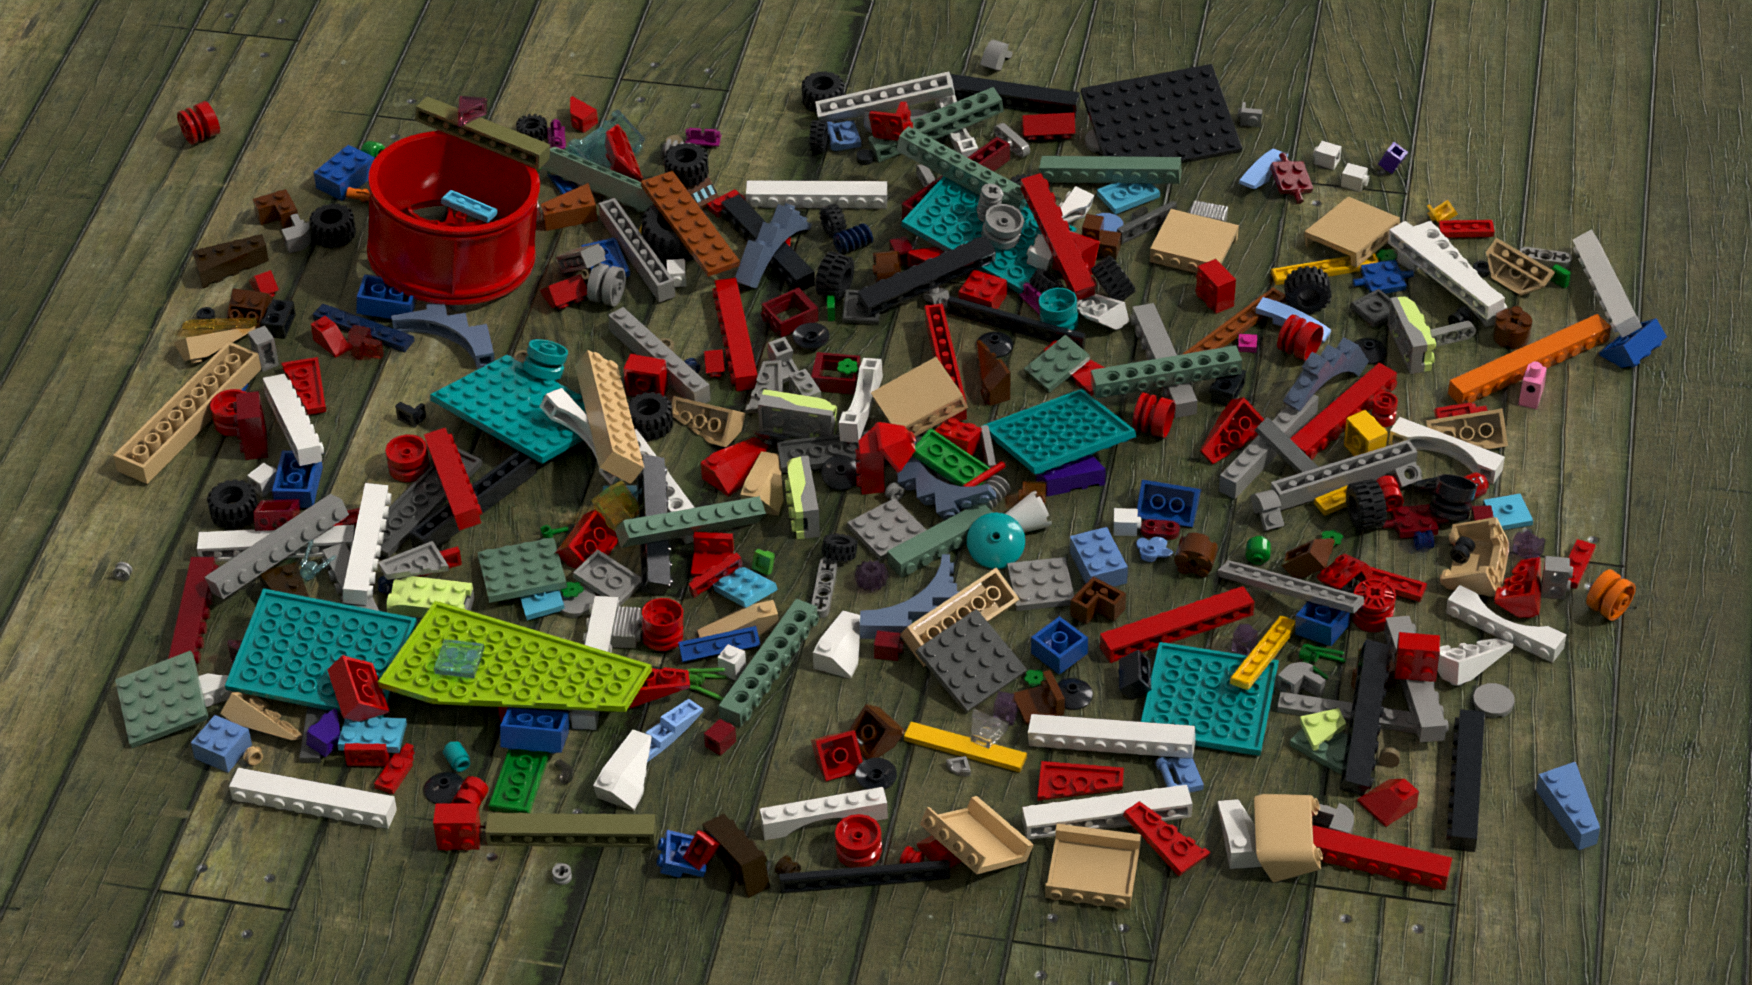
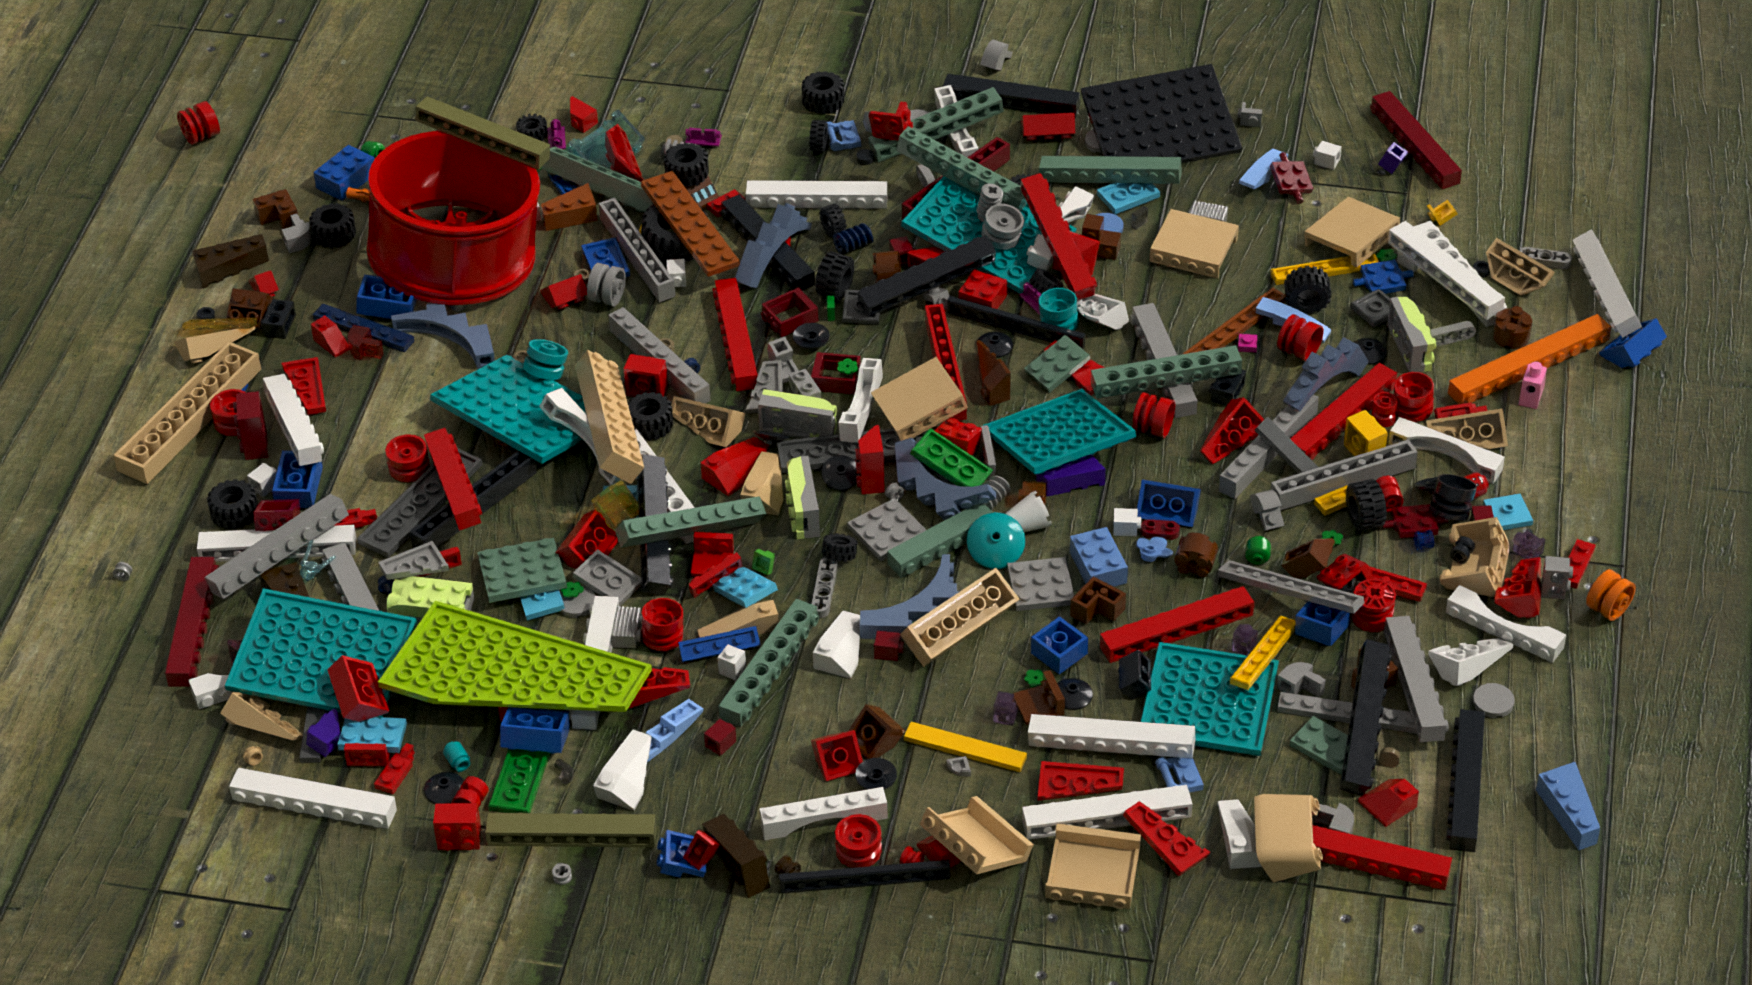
sand green plate [115,651,209,748] -> none
medium blue brick [191,715,252,773] -> none
light grey brick [248,326,279,372] -> none
white brick [343,483,392,605] -> none
black bracket [395,402,426,428] -> none
clear light blue plate [434,639,484,678] -> none
medium azure tile [441,190,497,223] -> none
clear pink slope [458,96,487,127] -> none
green hand [540,525,568,539] -> none
light grey brick [556,243,606,273] -> none
bright green plant [688,668,727,701] -> none
red slope [703,349,725,377] -> none
white brick [815,72,955,122] -> none
clear purple gear [855,559,888,592] -> none
red slope [875,422,916,473] -> none
dark grey plate [915,609,1027,714] -> none
red bar [962,461,1006,487] -> none
clear wing [971,709,1009,749] -> none
light grey beam [994,123,1030,158] -> none
black tyre [1091,255,1136,301] -> none
dark grey tile [1117,201,1177,245] -> none
red brick [1195,259,1236,314] -> none
green plant [1299,644,1346,679] -> none
yellowish green wing [1300,708,1346,751] -> none
white brick [1341,163,1369,192] -> none
light grey brick [1389,462,1422,488] -> none
red brick [1395,632,1440,682] -> none
red plate [1438,220,1495,238] -> none
black wheel [1448,306,1474,325] -> none
green tile [1550,264,1571,289] -> none
none -> dark red brick [1370,91,1462,190]
none -> red wheel [1394,372,1434,422]

